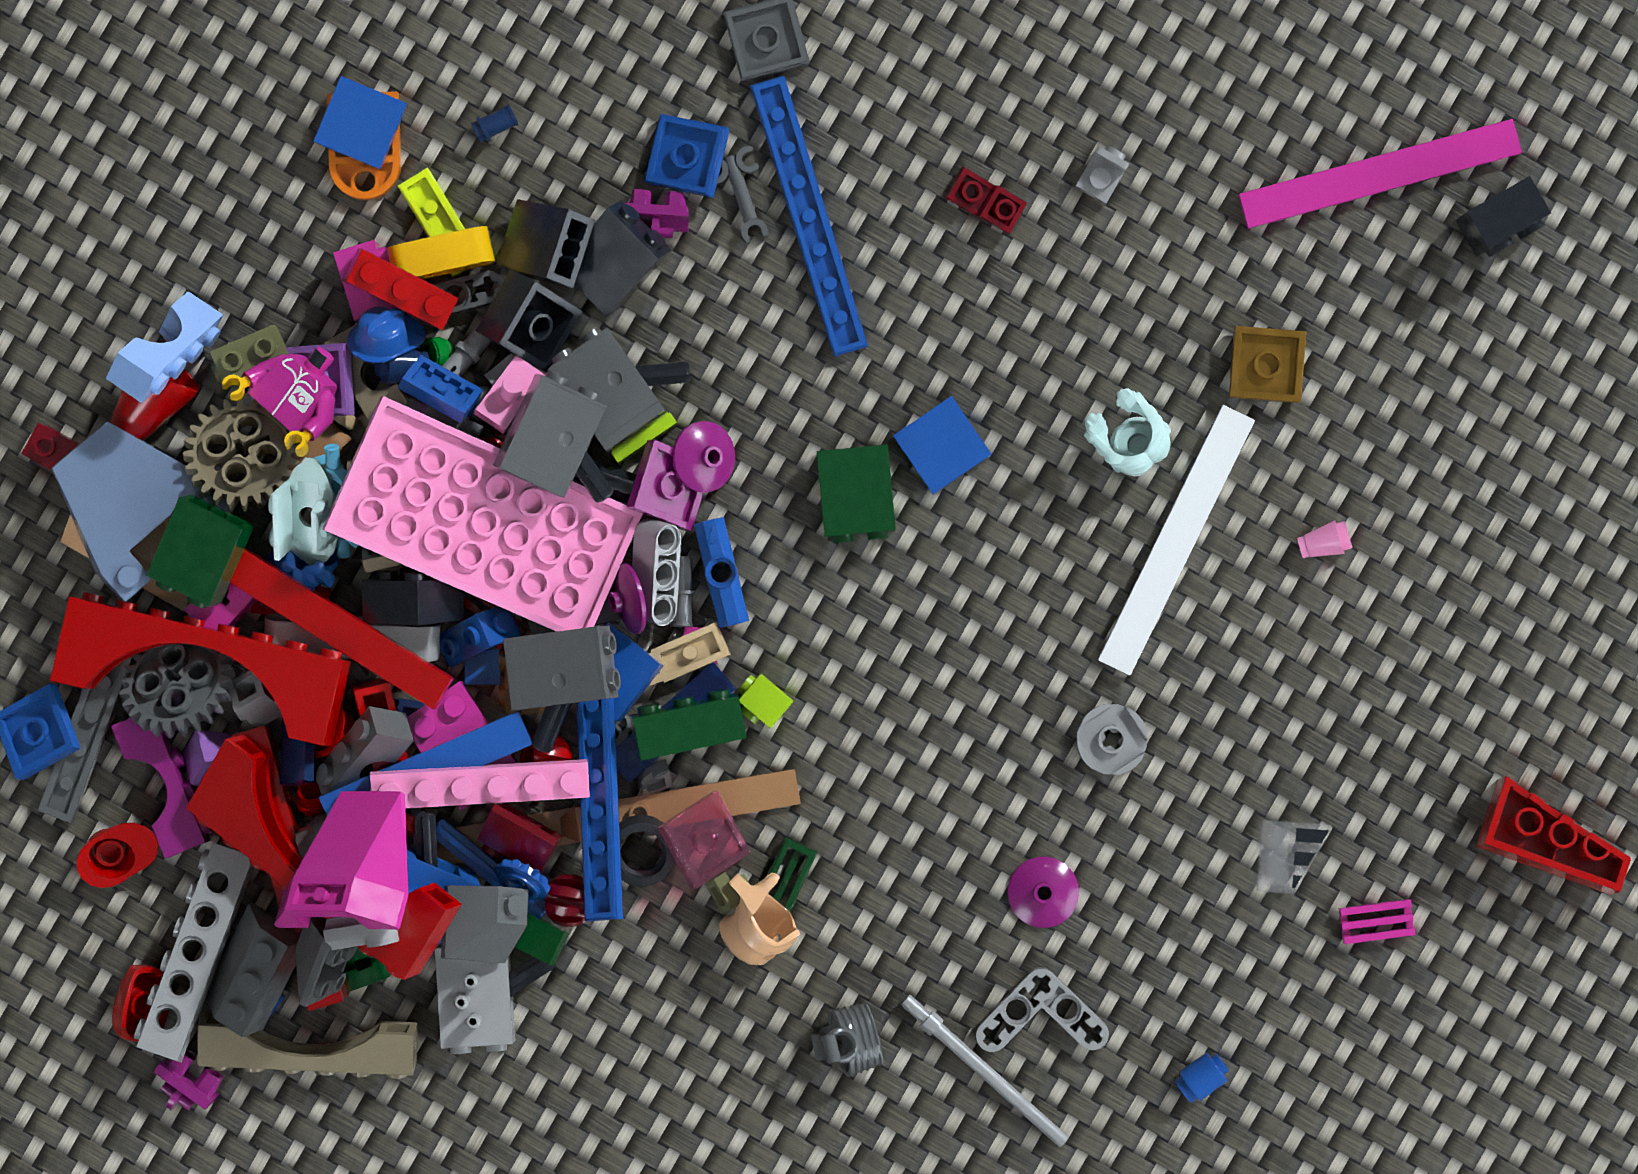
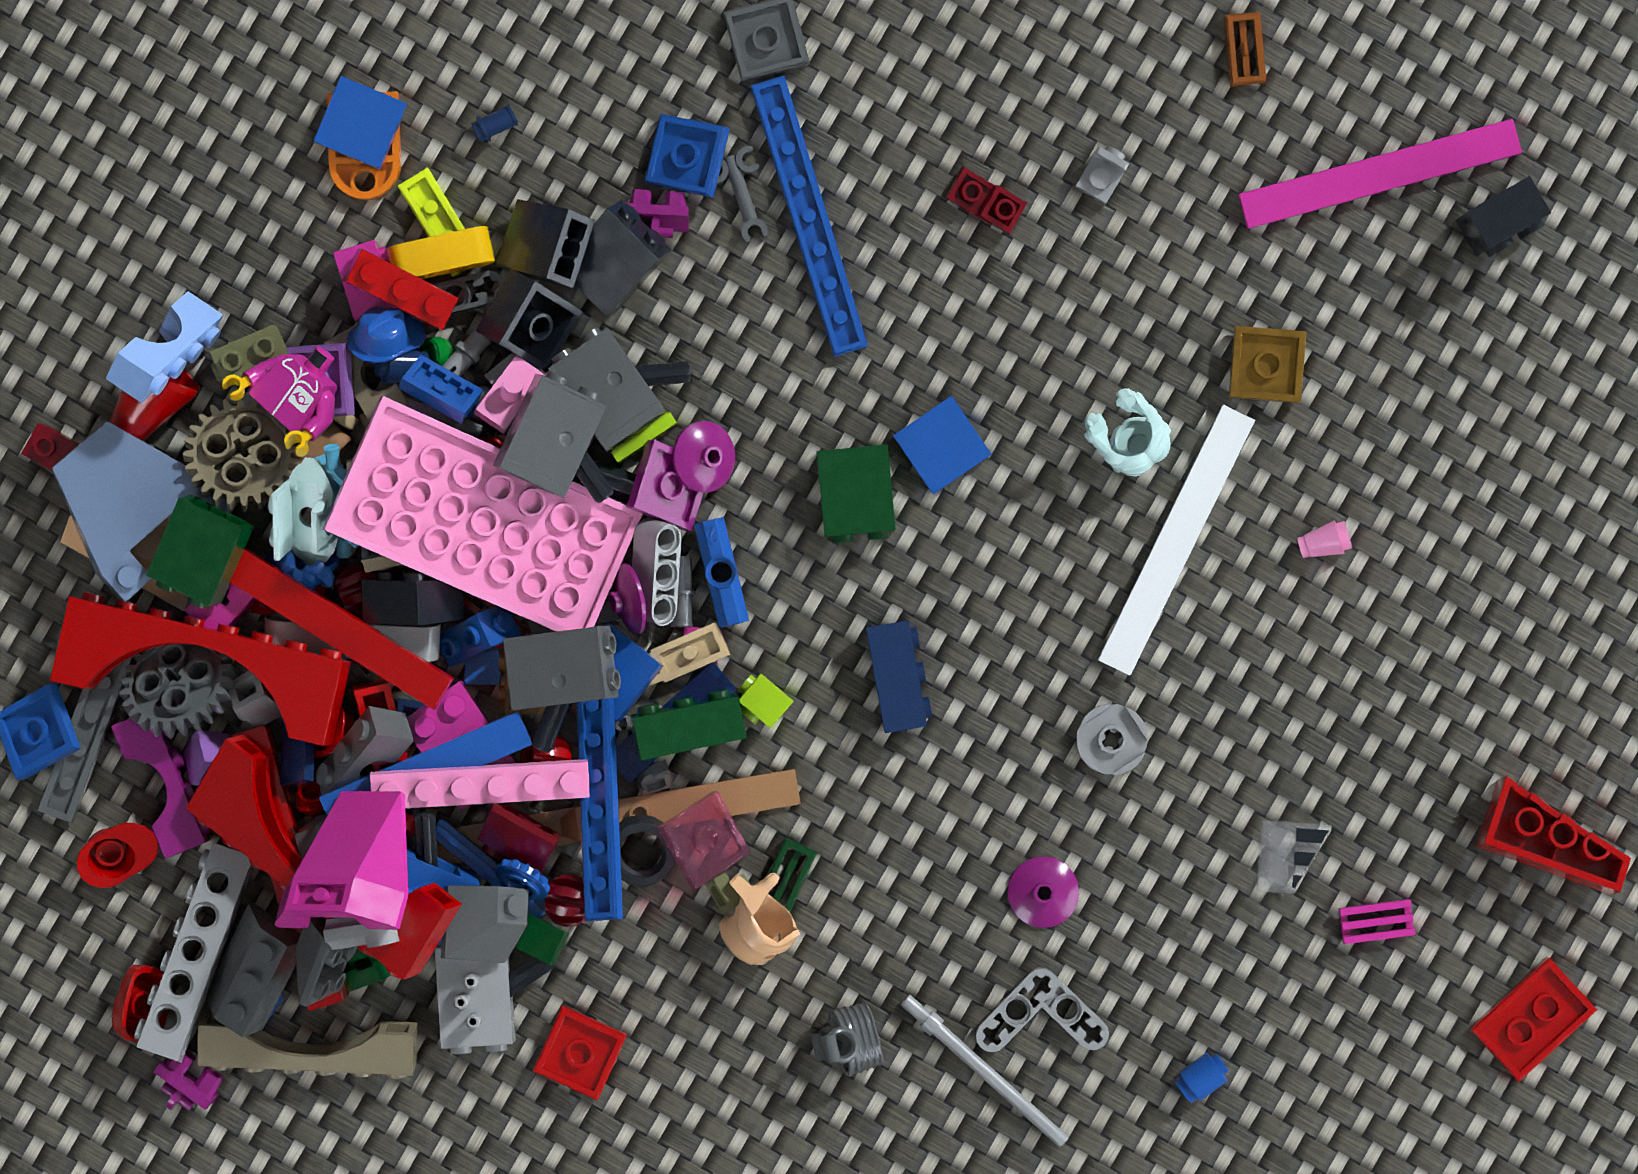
none -> dark red piece [333,563,376,617]
none -> red plate [533,1005,628,1101]
none -> dark blue brick [866,620,933,733]
none -> dark orange tile [1224,12,1267,87]
none -> red tile [1468,956,1597,1082]

